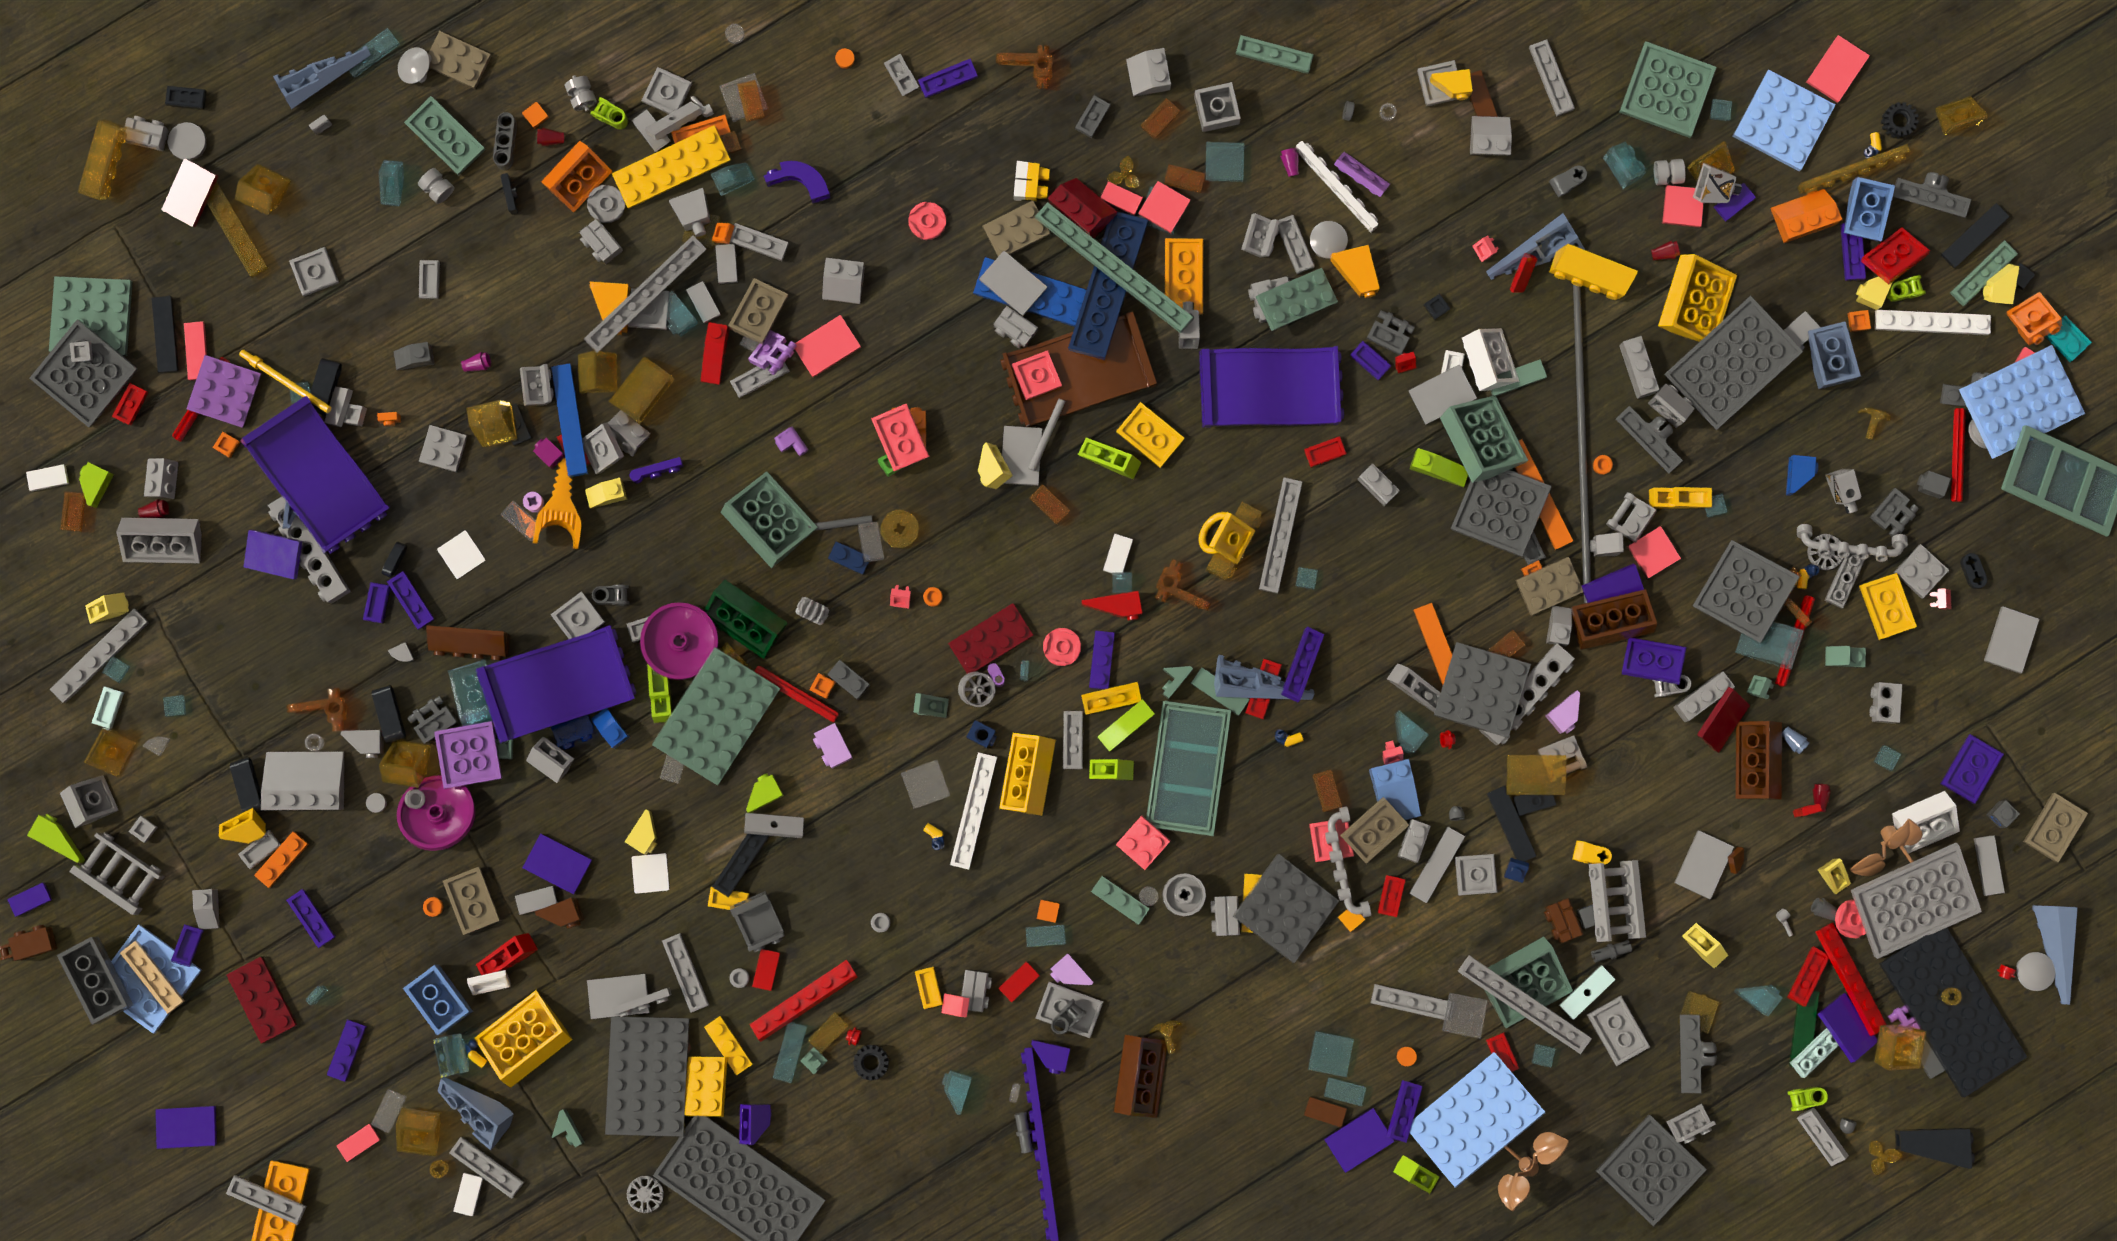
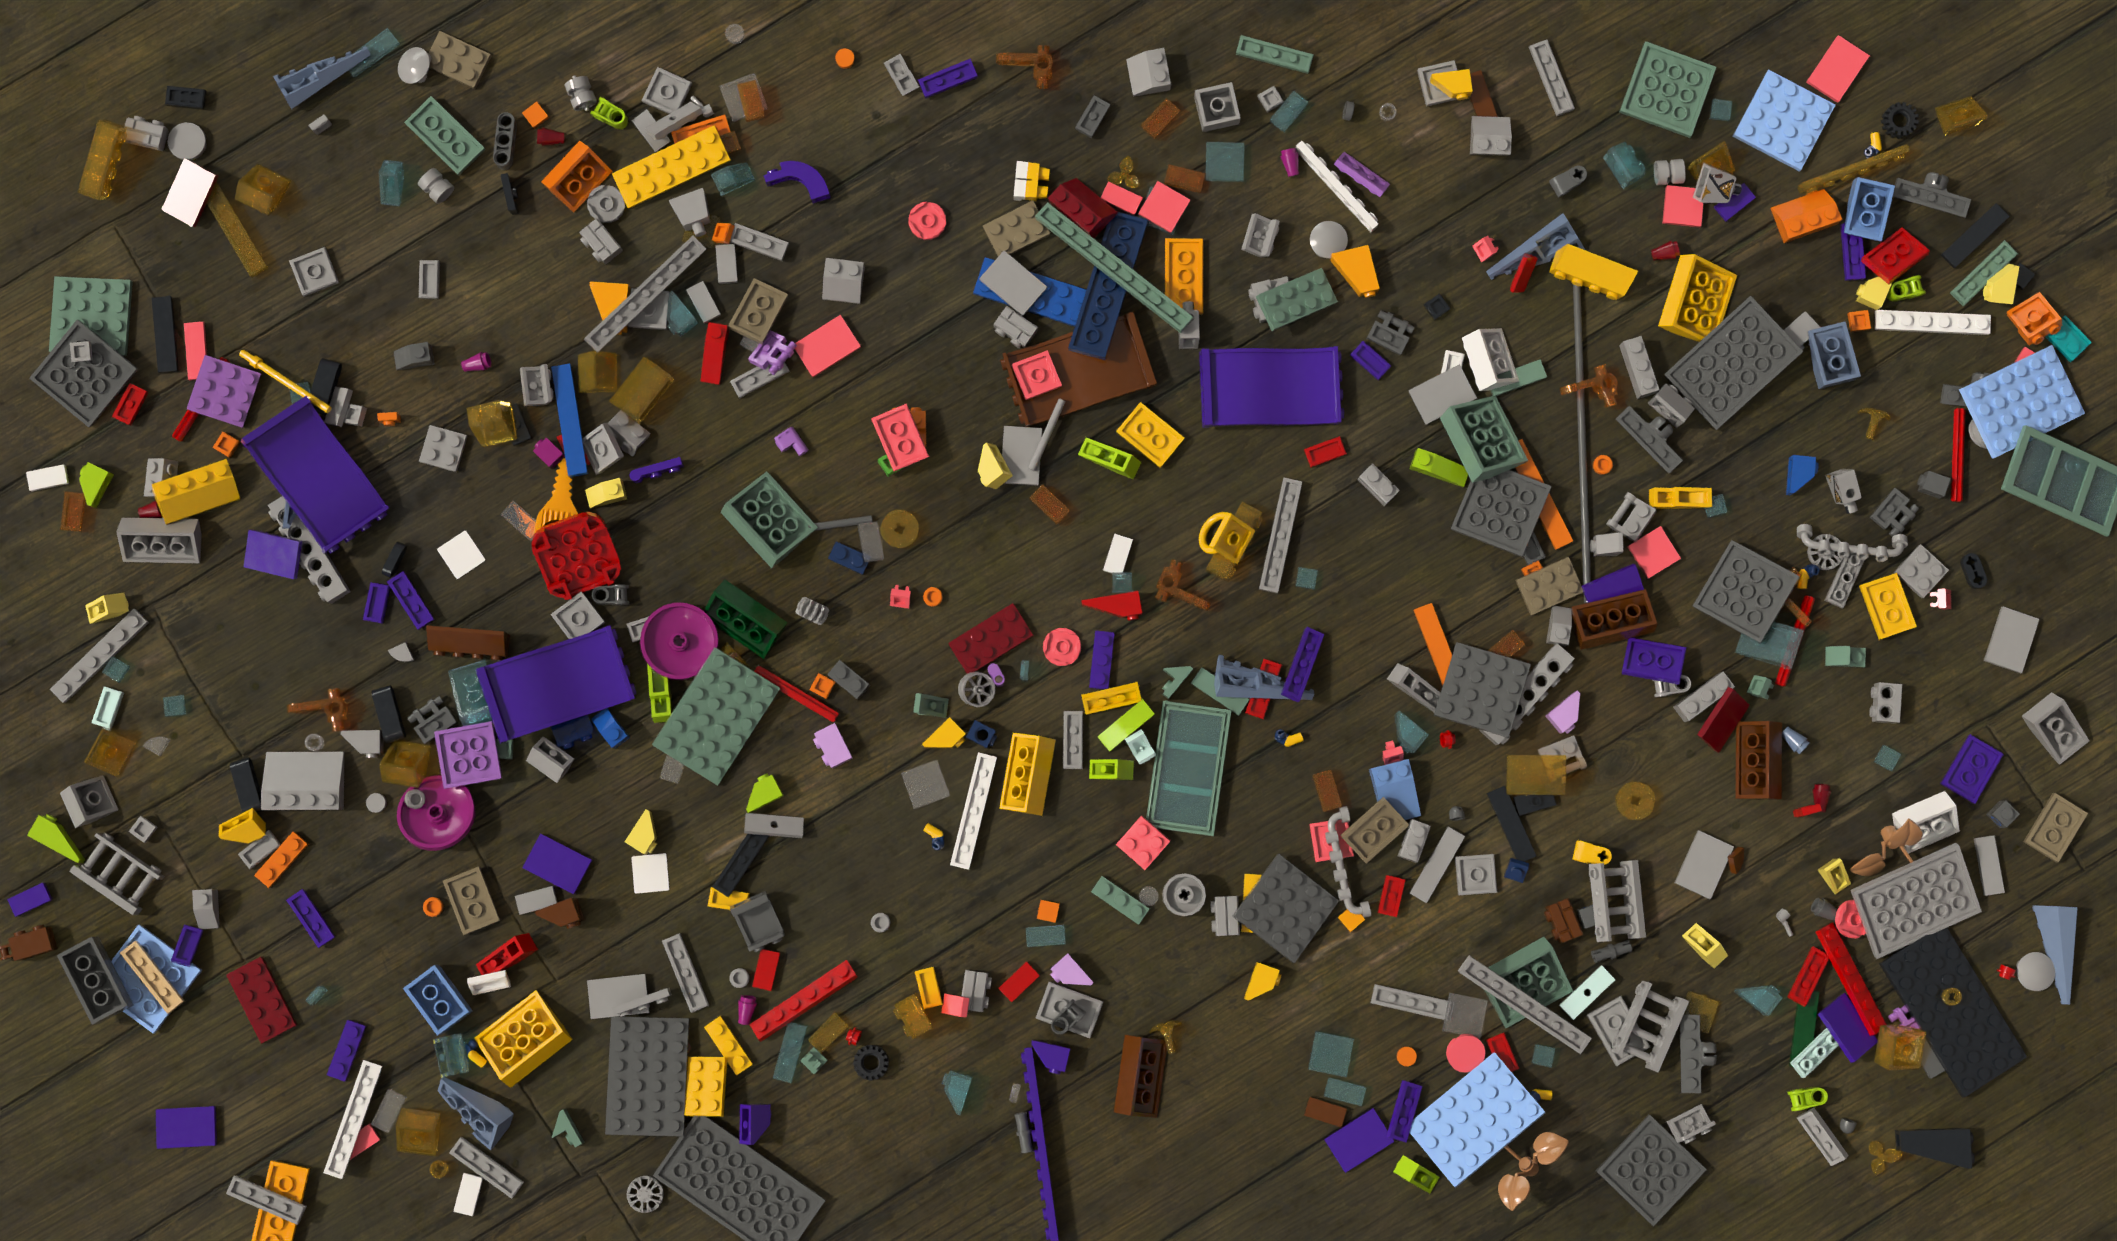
lavender wheel [523,492,544,513] -> none
light grey tile [1278,215,1315,274] -> none
red plate [1395,352,1416,373] -> none
none -> yellow slope [152,459,240,525]
none -> white plate [323,1060,383,1179]
none -> red tile [532,512,621,600]
none -> magenta cone [738,995,757,1025]
none -> clear yellow slope [893,993,934,1039]
none -> yellow slope [922,717,966,748]
none -> light aqua bracket [1125,729,1156,764]
none -> yellow slope [1244,962,1281,1000]
none -> light grey tile [1257,86,1284,112]
none -> clear light blue plate [1270,91,1308,132]
none -> coral tile [1446,1034,1485,1073]
none -> yellow arm [1530,1089,1552,1103]
none -> clear orange piece [1559,364,1618,408]
none -> light grey fence [1611,981,1689,1072]
none -> clear yellow plate [1615,782,1655,820]
none -> light grey slope [2022,692,2089,765]

